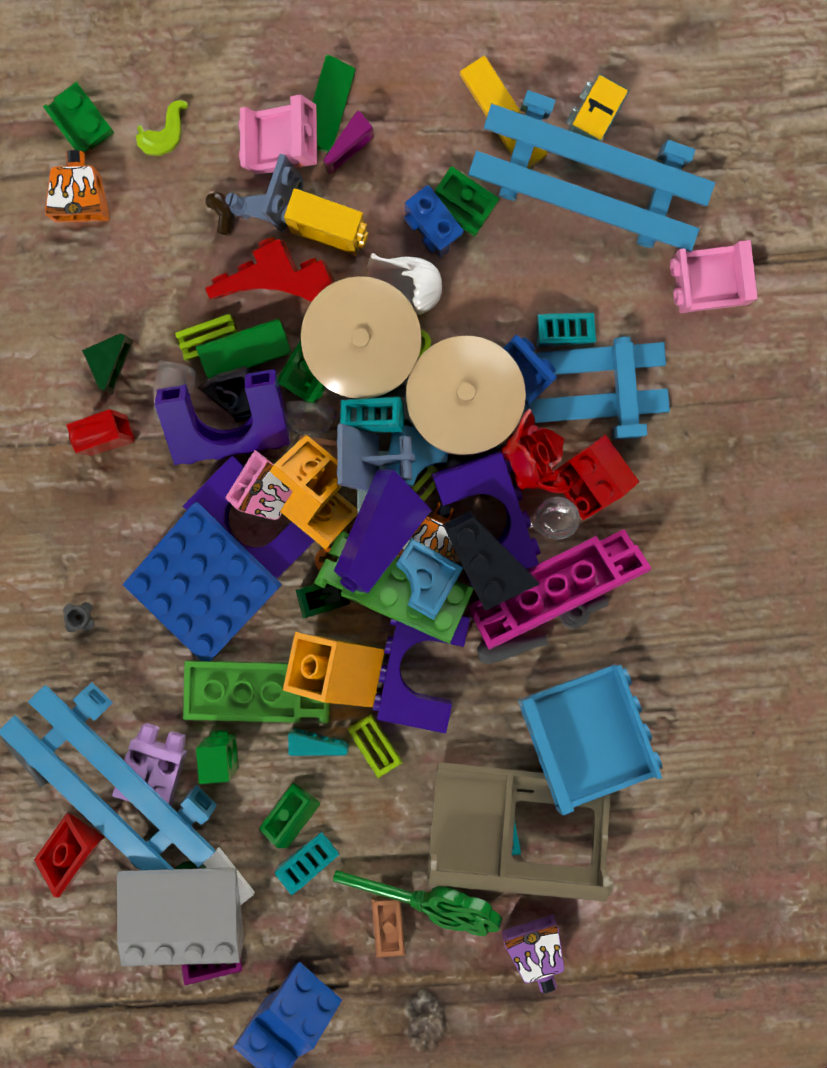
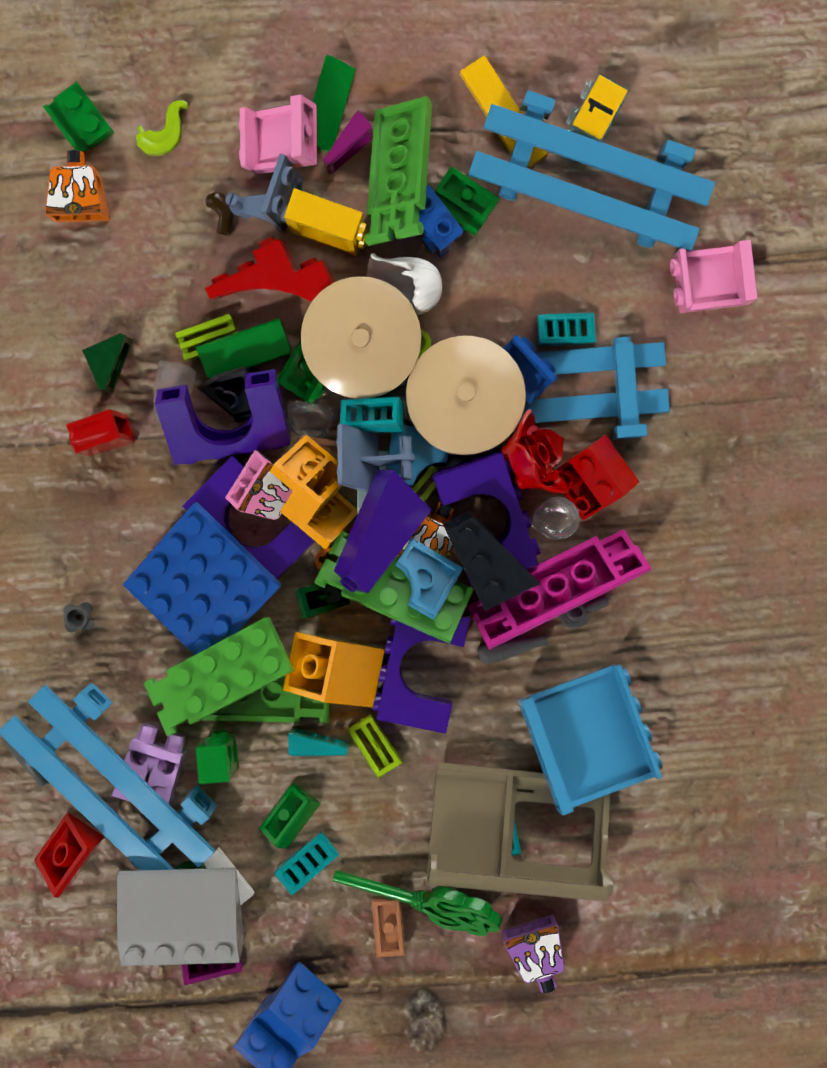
none -> bright green hinge [144,617,295,737]
none -> bright green hinge [365,96,432,246]

